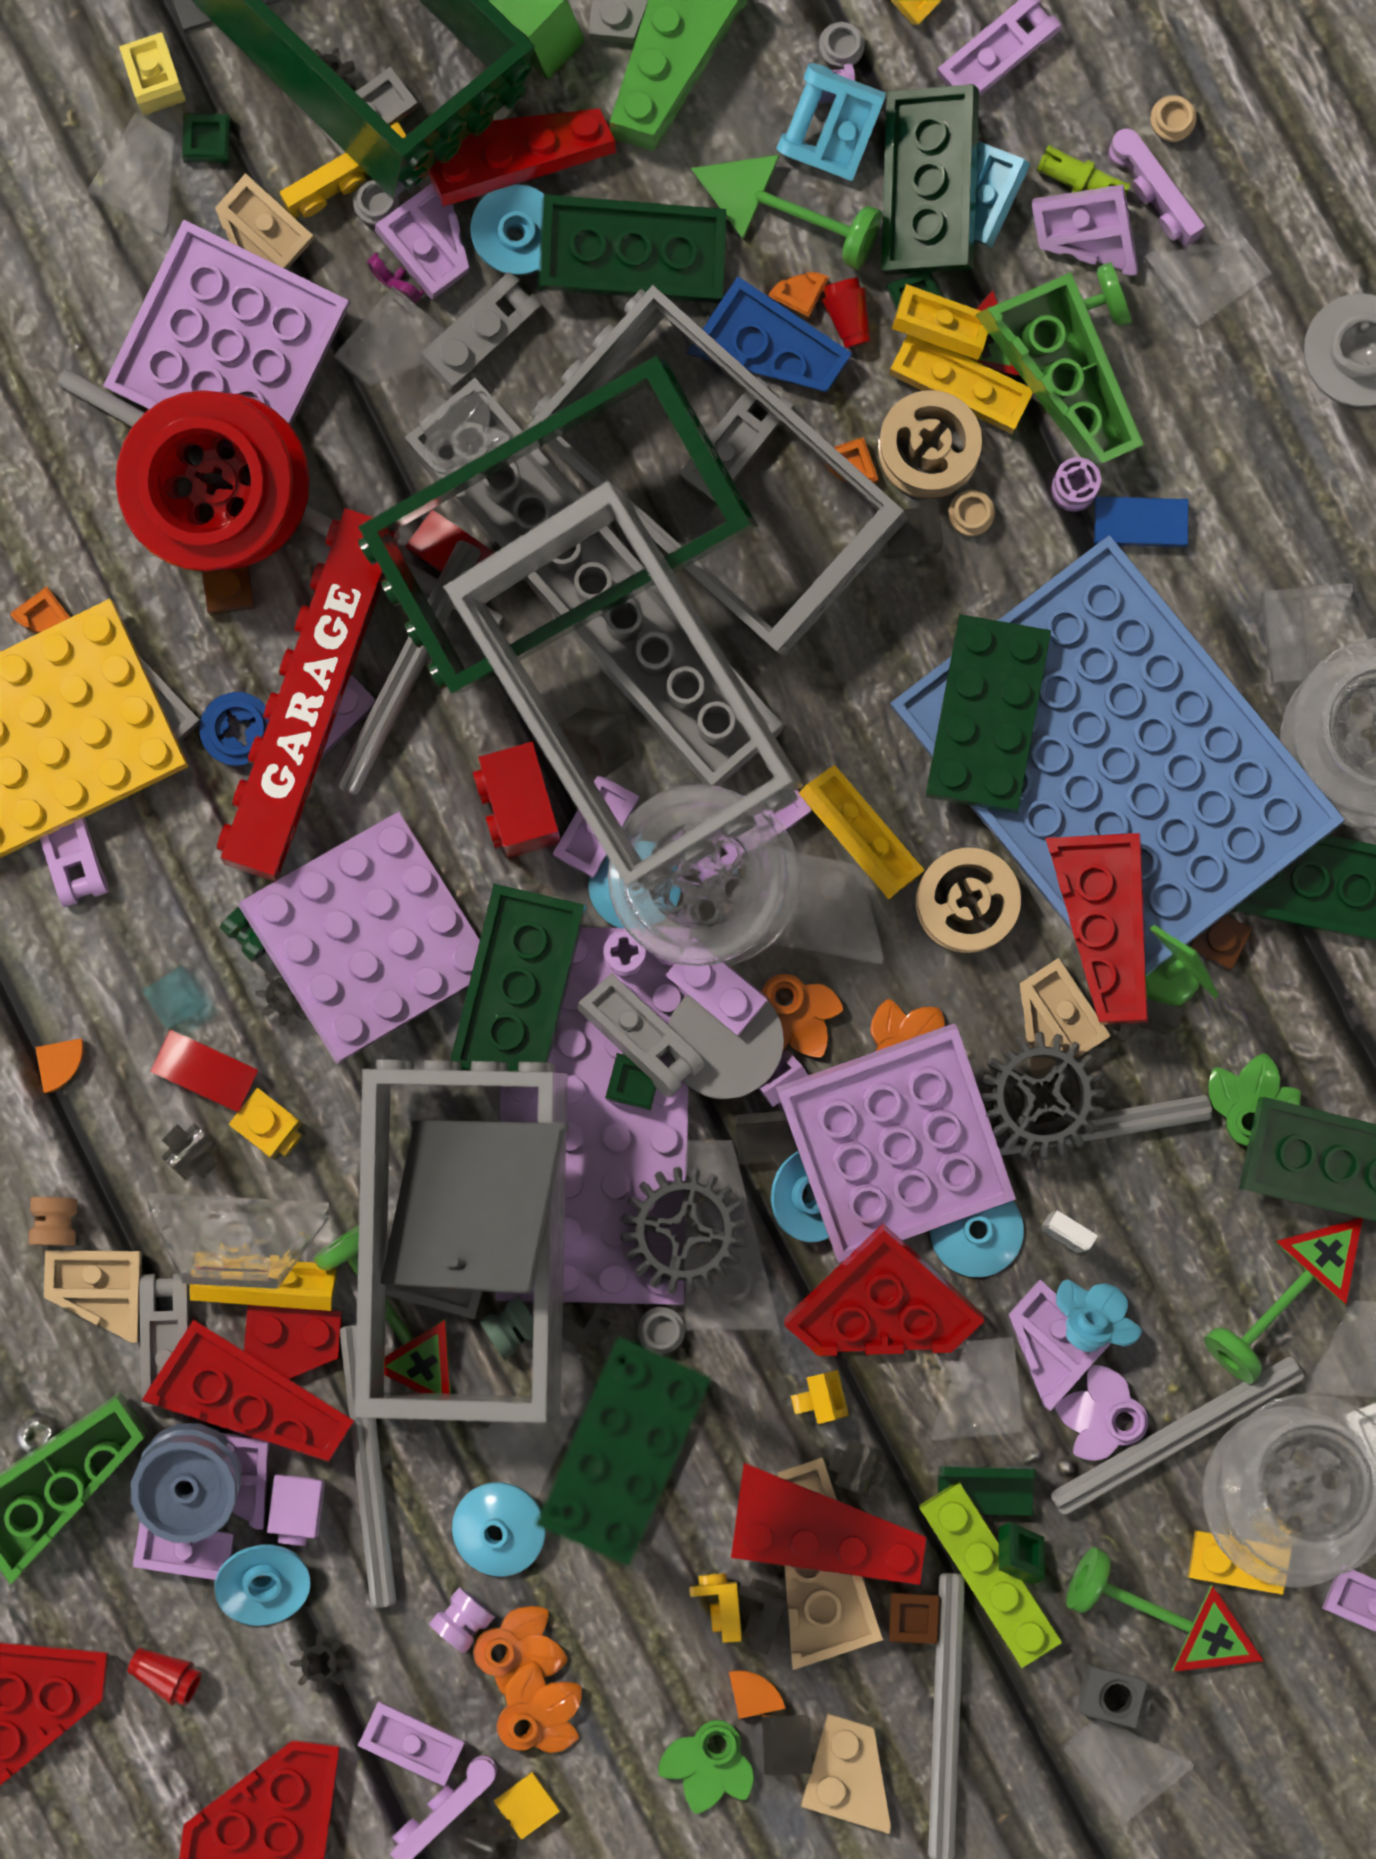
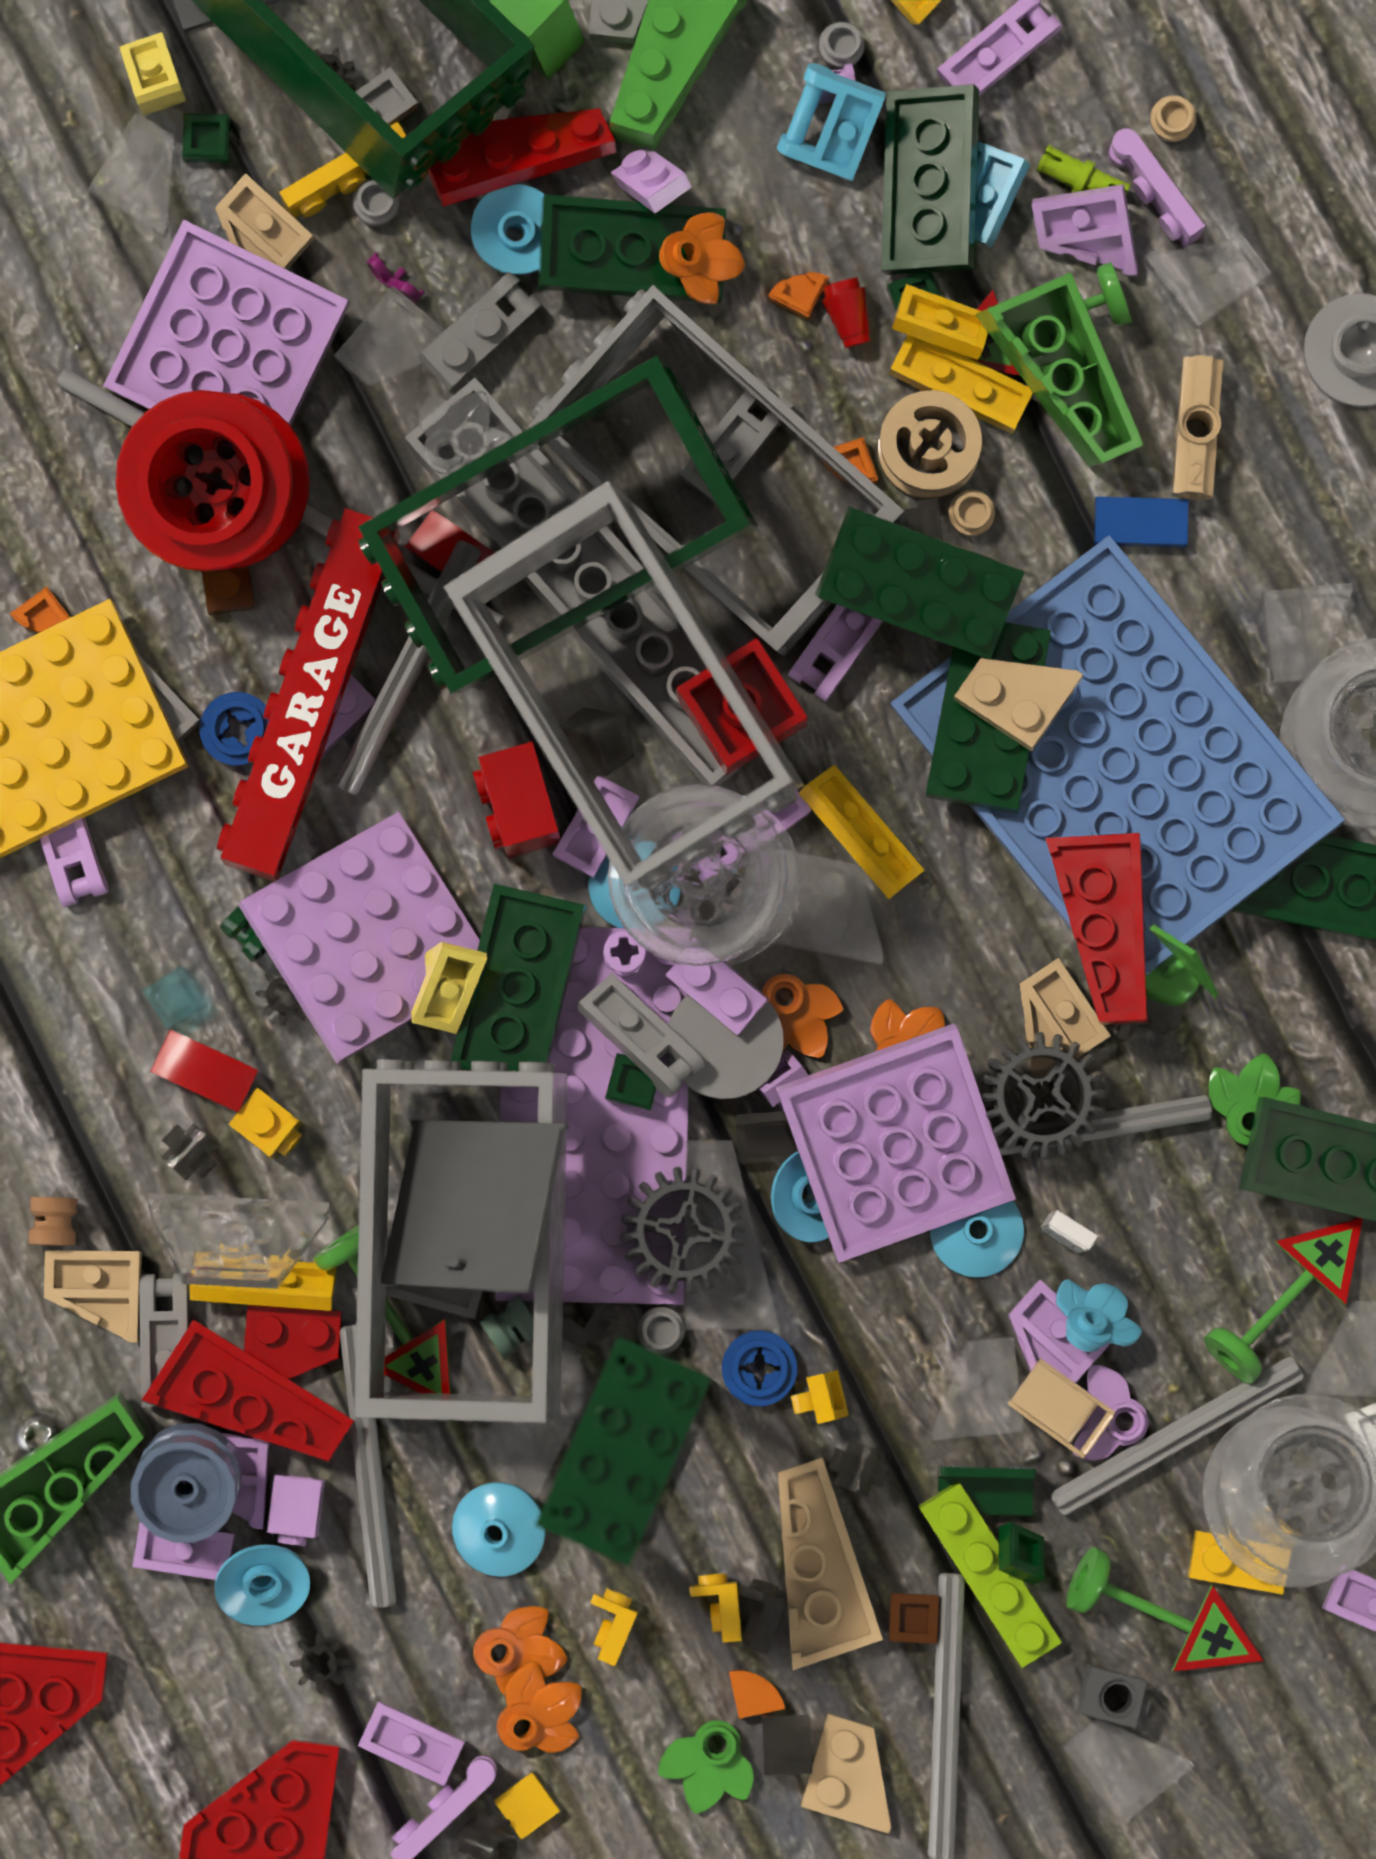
orange tile [35,1038,84,1094] -> none
red cone [127,1647,202,1707] -> none
lavender wing [375,183,469,300] -> none
lavender wheel [429,1587,495,1654] -> none
blue wing [686,276,853,393] -> none
bright green piece [691,155,882,270] -> none
red wing [731,1463,926,1585] -> none
red plate [784,1223,985,1356] -> none
tan wheel [915,848,1021,953] -> none
lavender wheel [1051,457,1102,512] -> none
reddish brown plate [1190,915,1253,971] -> none
none -> light yellow slope [411,942,487,1034]
none -> yellow bracket [590,1588,638,1666]
none -> lavender plate [611,146,692,213]
none -> orange plate [659,213,745,304]
none -> red brick [676,638,808,776]
none -> blue gear [722,1330,797,1406]
none -> lavender plate [788,604,883,702]
none -> dark green plate [815,506,1025,659]
none -> tan wing [954,658,1083,752]
none -> tan piece [1007,1358,1116,1459]
none -> tan piece [1172,355,1223,501]

